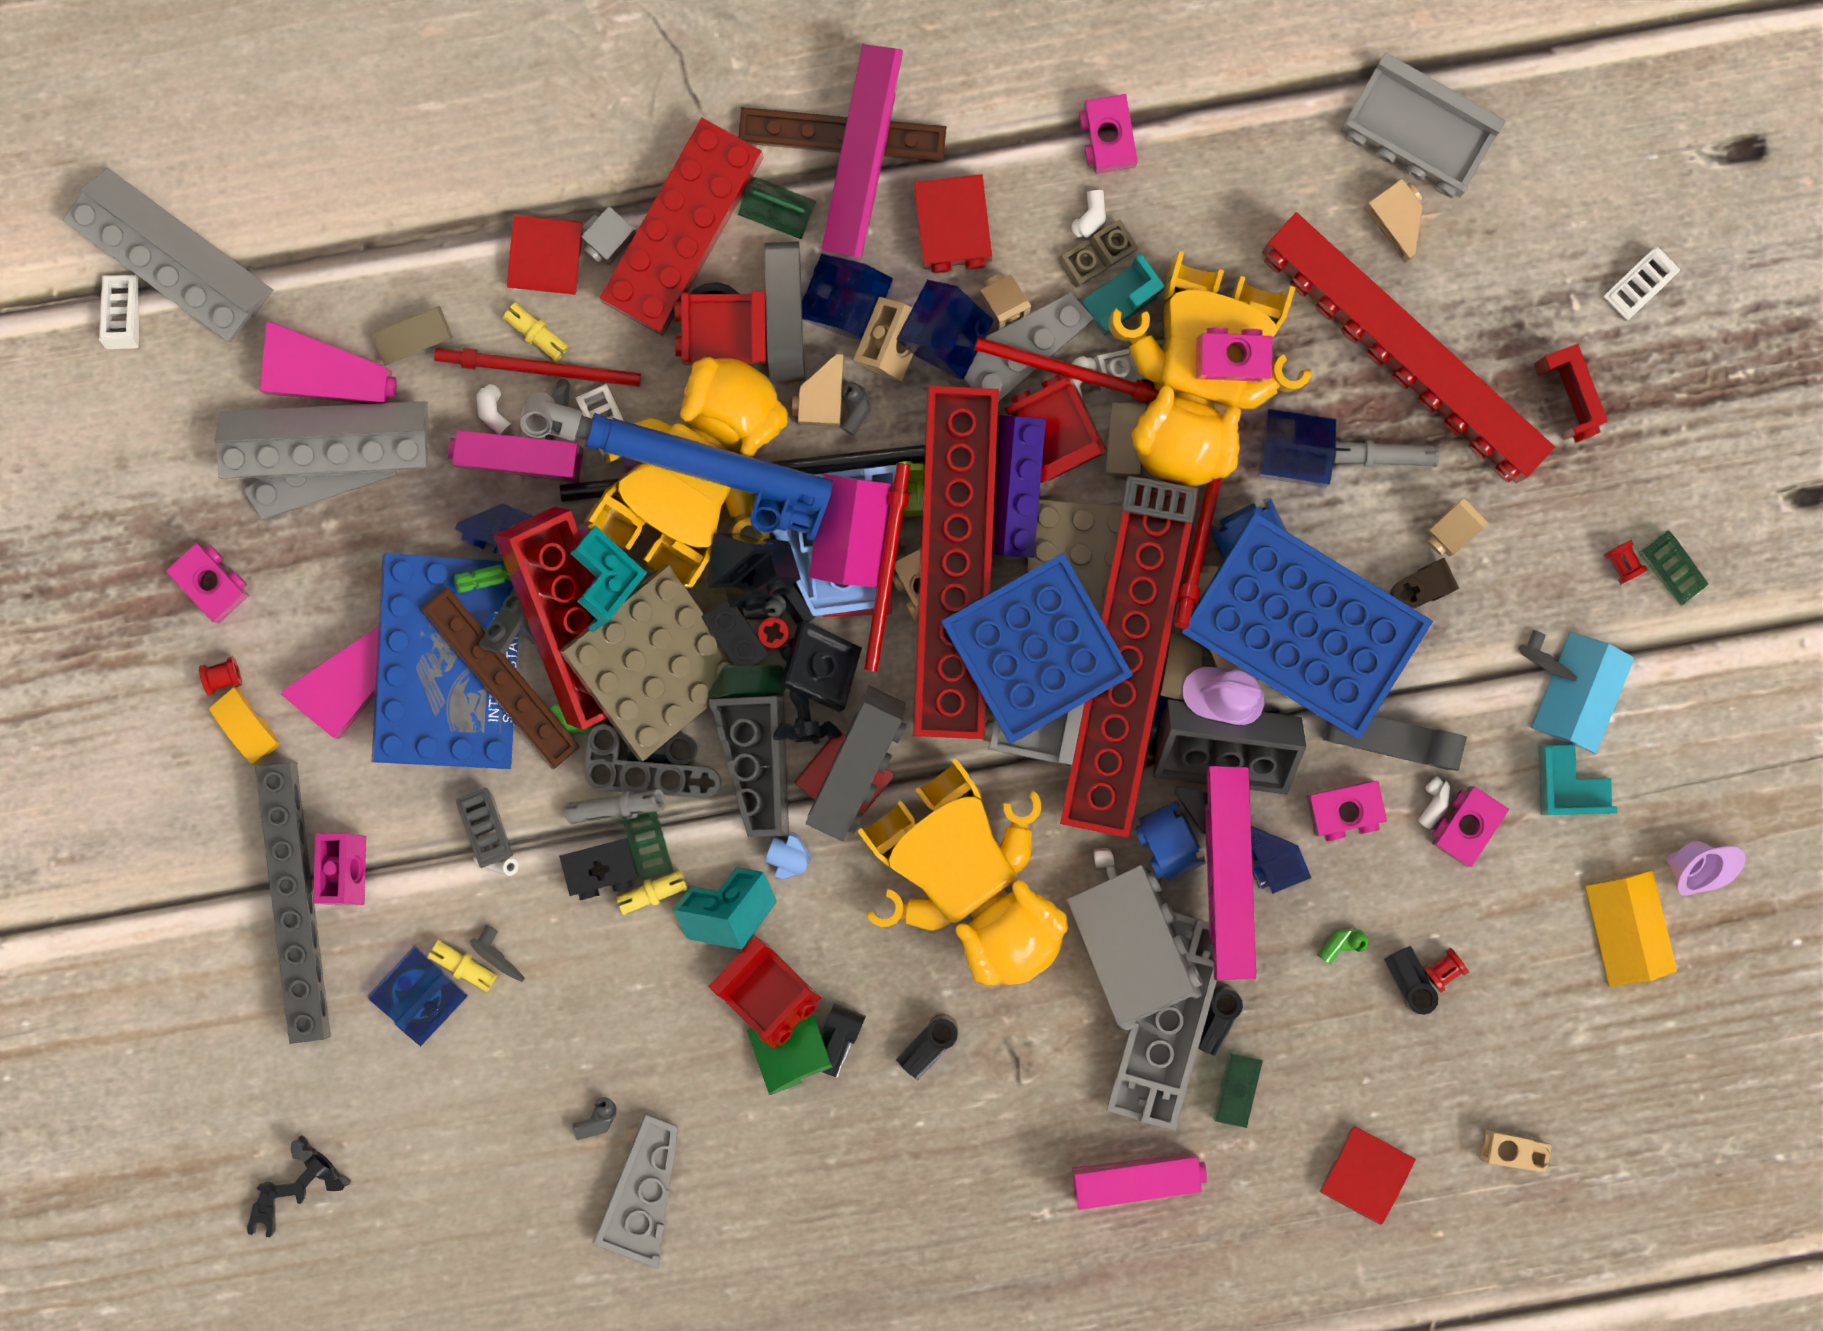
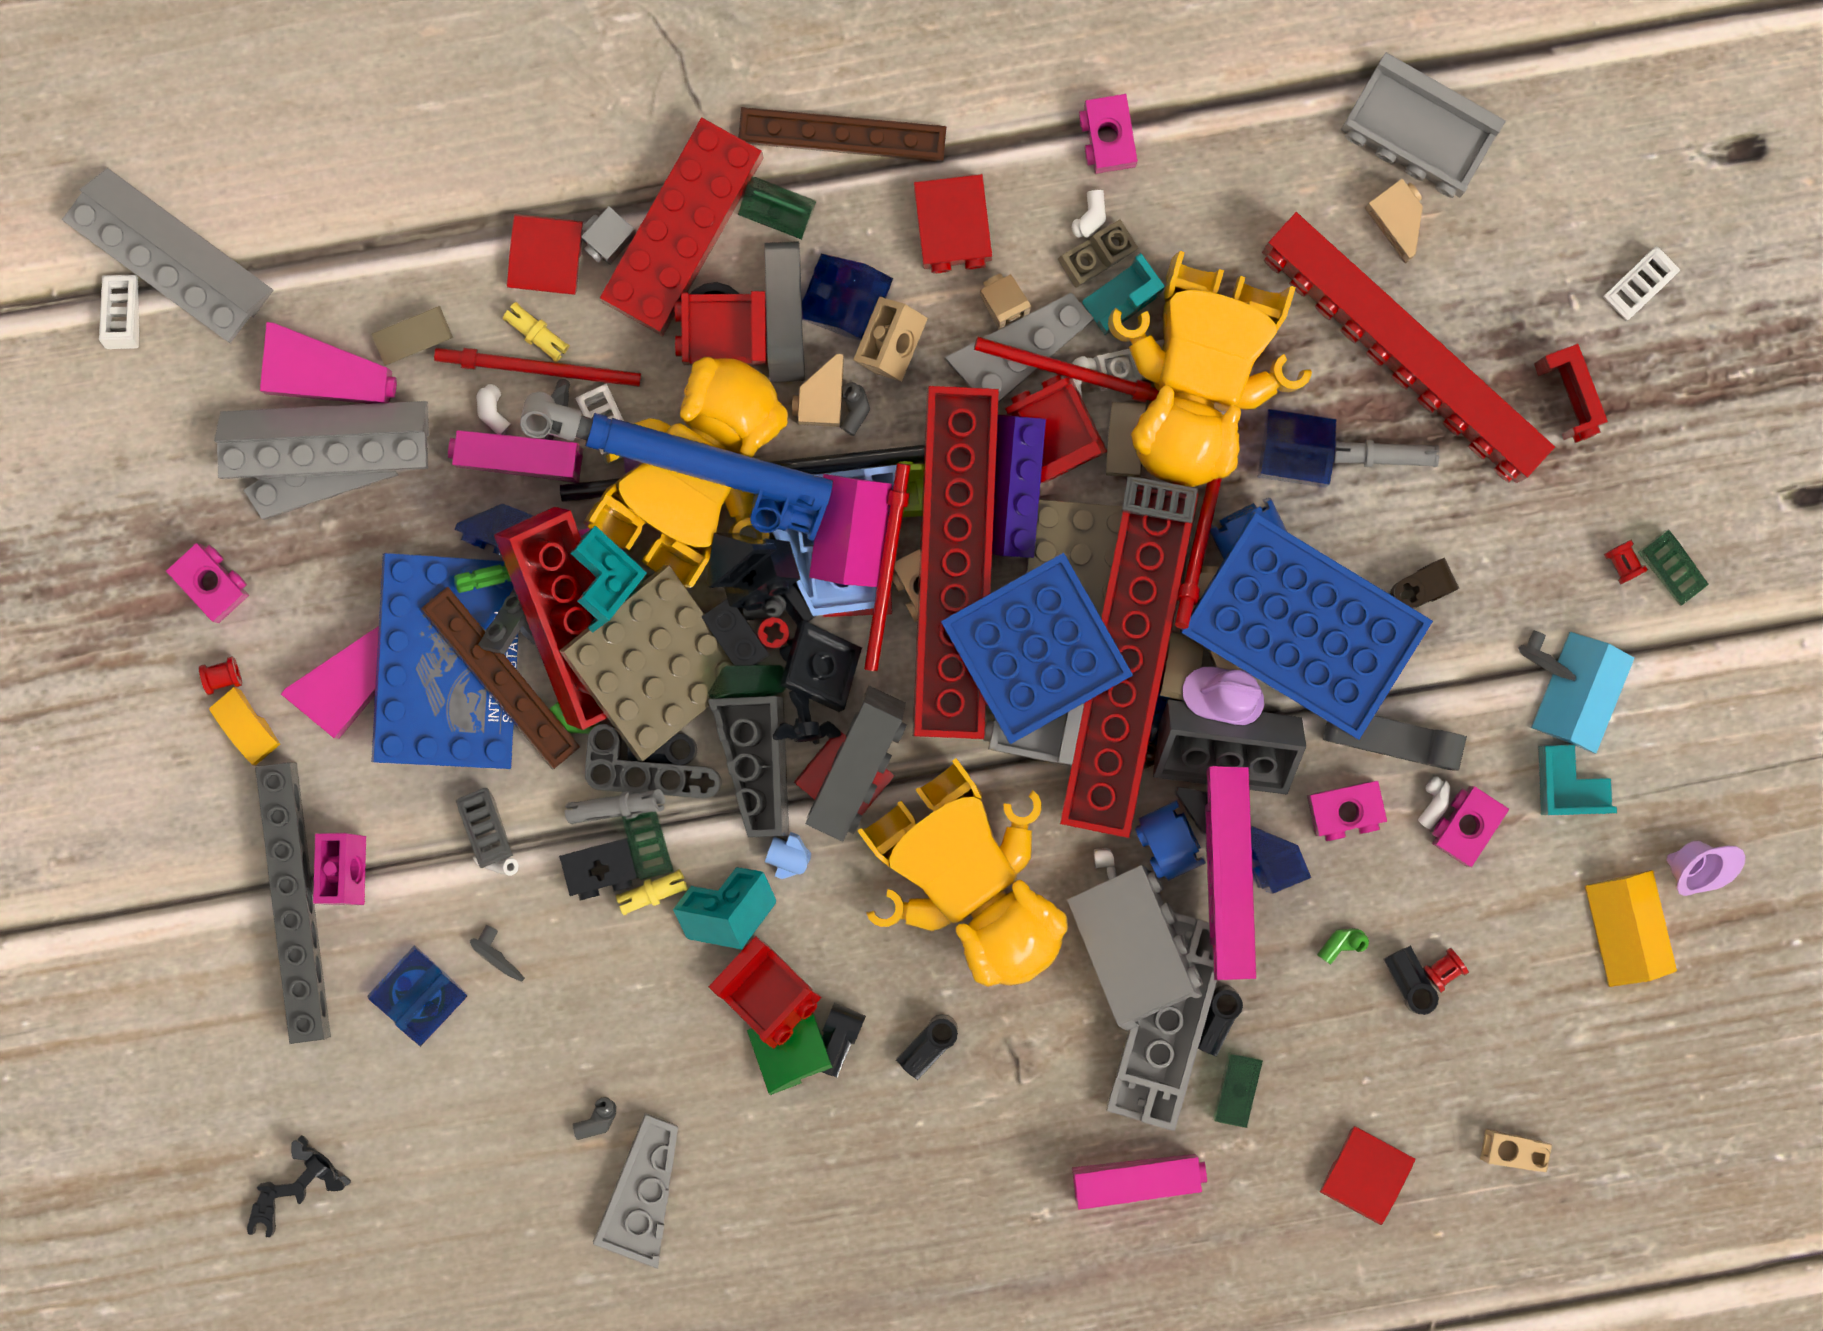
light yellow pin [427,939,498,994] -> none
dark pink slope [821,44,903,258] -> none
clear blue slope [897,279,994,380] -> none
dark pink brick [1196,327,1273,382] -> none
tan slope [1425,498,1489,557] -> none

